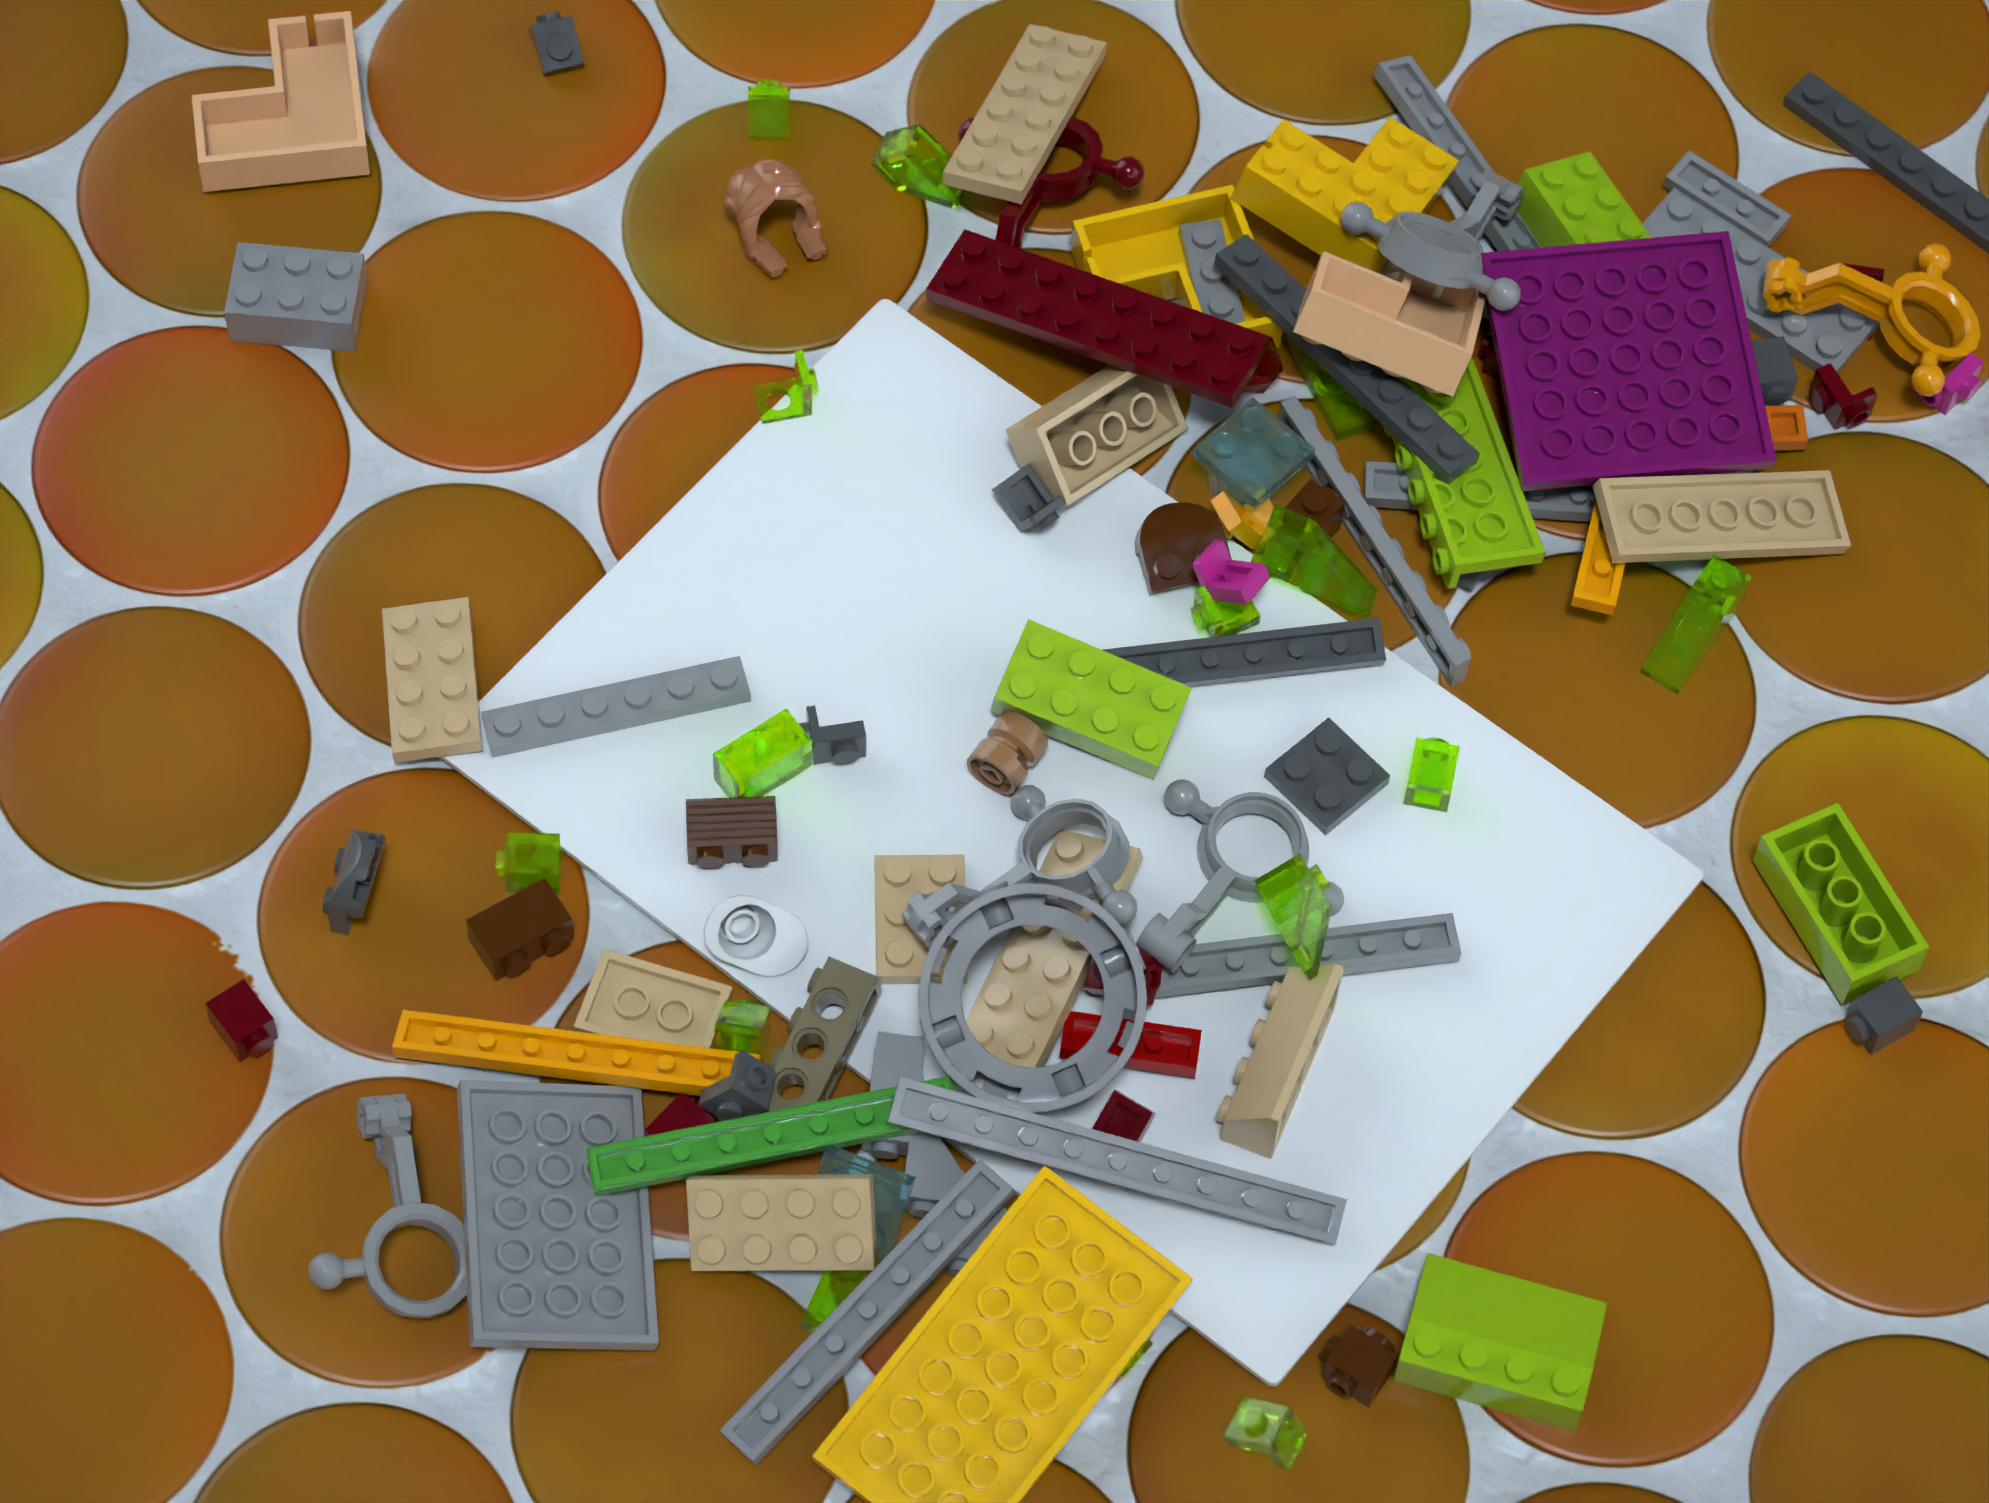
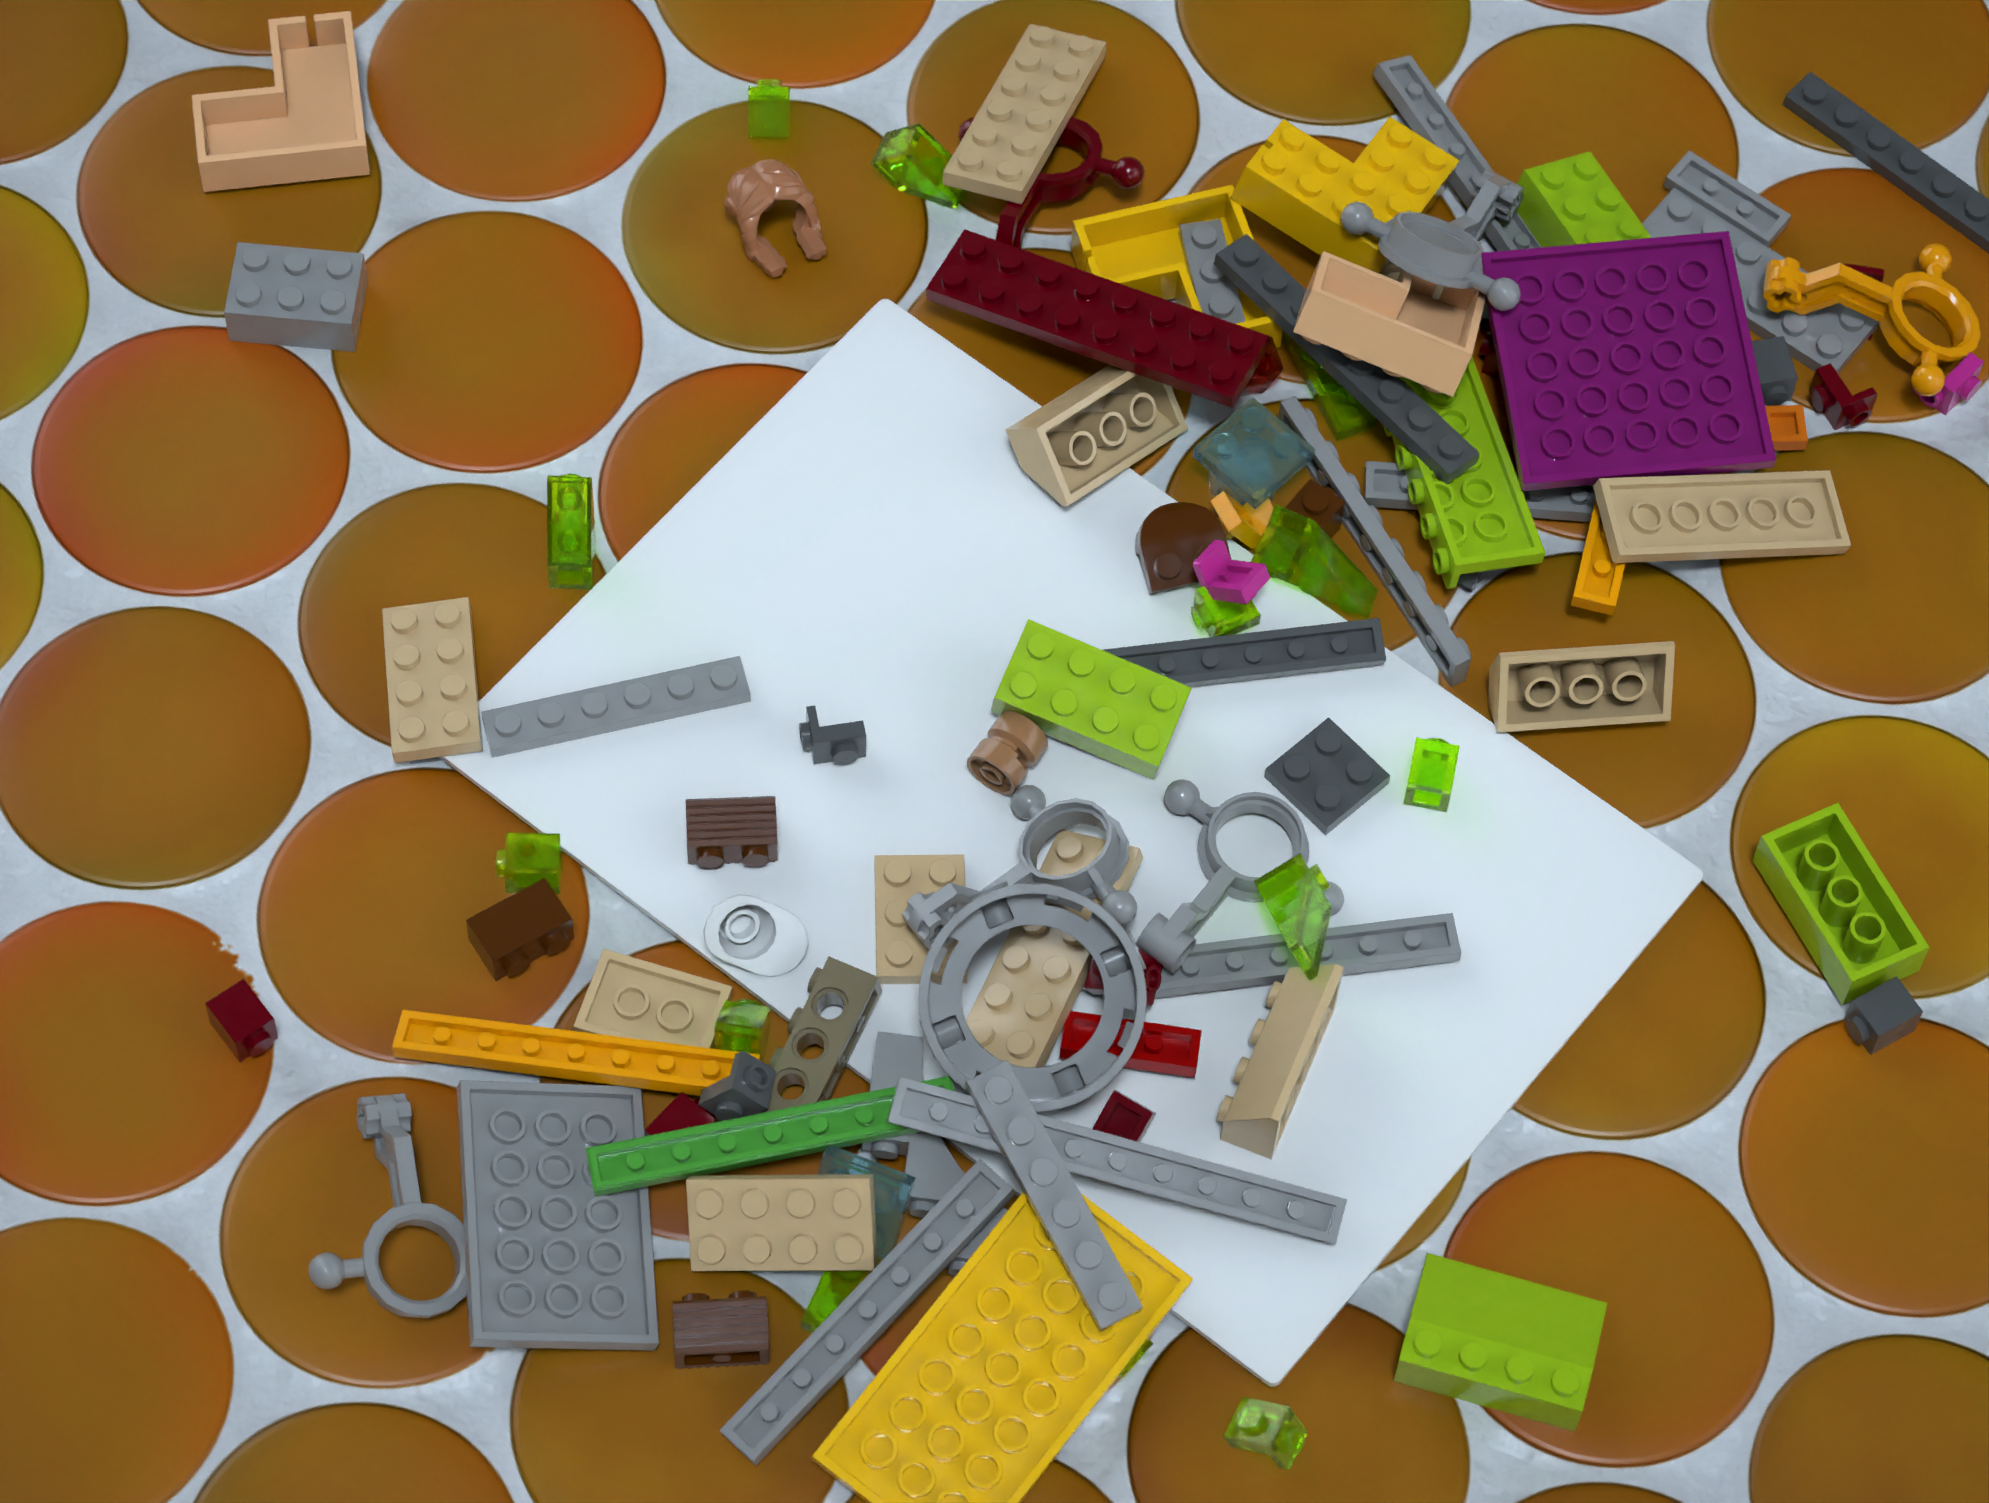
dark grey slope [323,828,386,935] -> none
dark grey bracket [528,11,584,75] -> none
clear neon green brick [713,708,812,798] -> none
clear neon green bracket [753,350,818,424] -> none
dark grey bracket [991,463,1066,532] -> none
reddish brown brick [1321,1325,1398,1408] -> none
clear neon green slope [1640,555,1752,694] -> none
none -> clear neon green slope [547,474,596,590]
none -> reddish brown brick [672,1291,769,1369]
none -> light grey plate [965,1060,1143,1332]
none -> tan slope [1488,641,1675,733]

